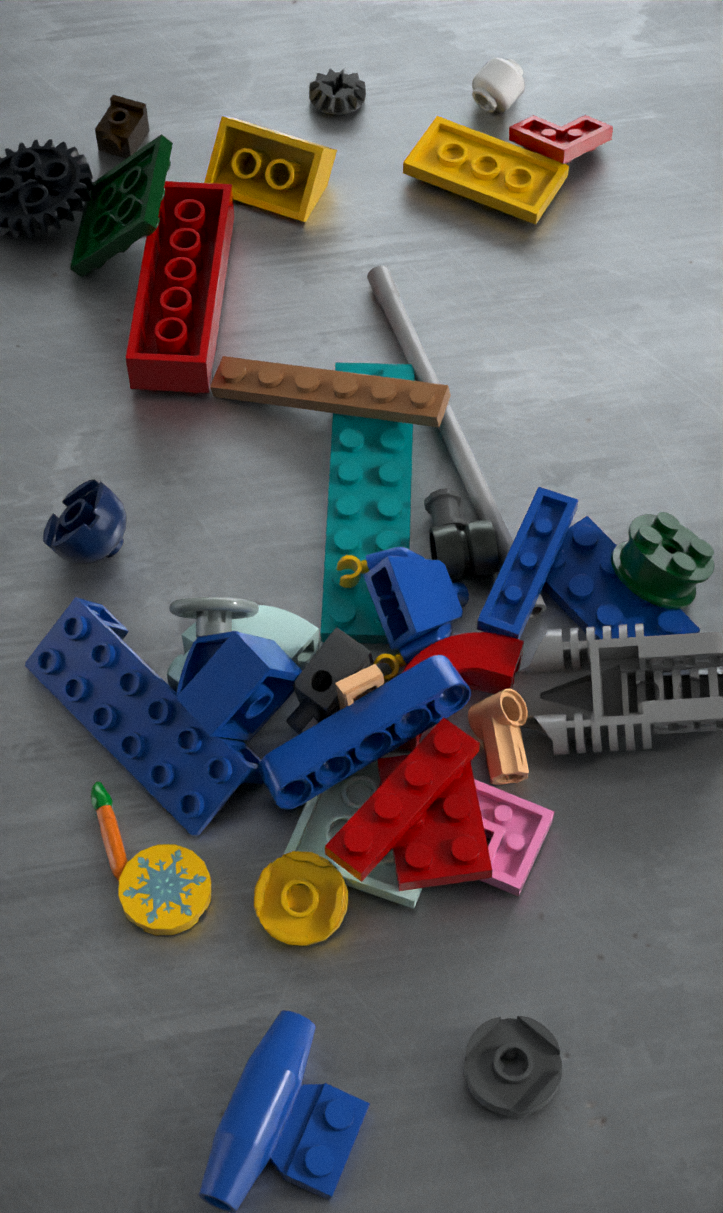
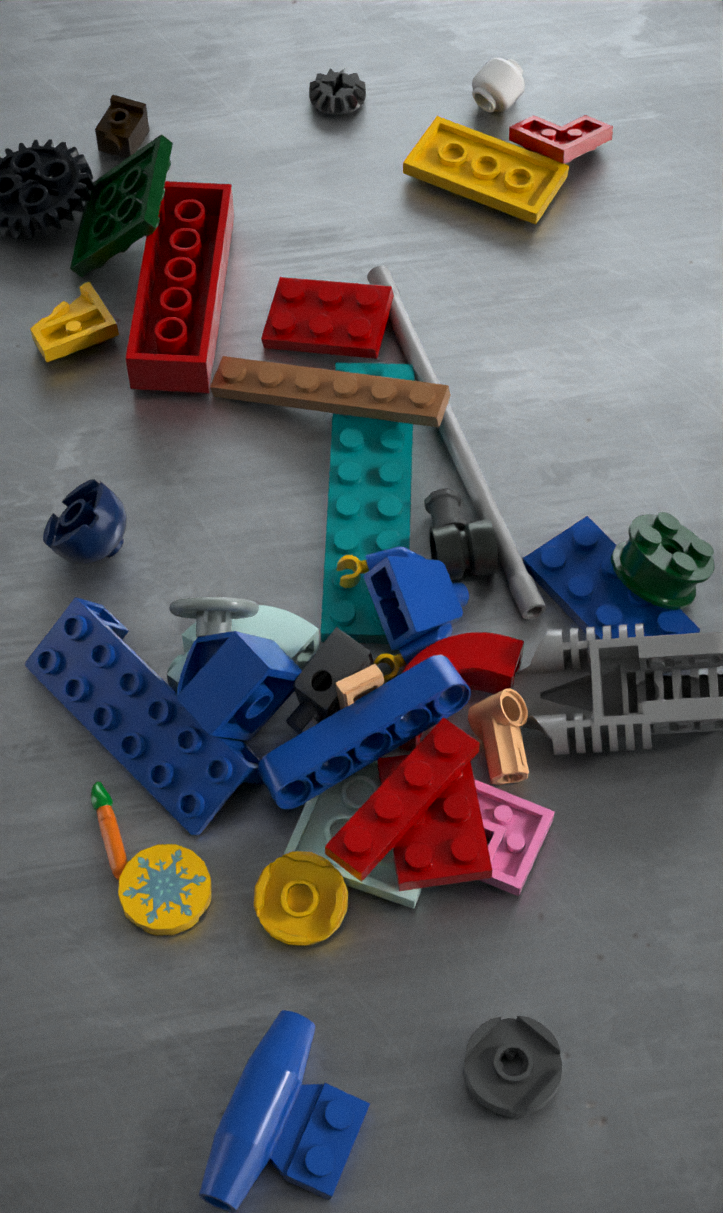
yellow slope [204,116,337,222] -> none
blue plate [477,487,578,639] -> none
none -> yellow wing [30,282,119,363]
none -> red plate [261,277,394,359]

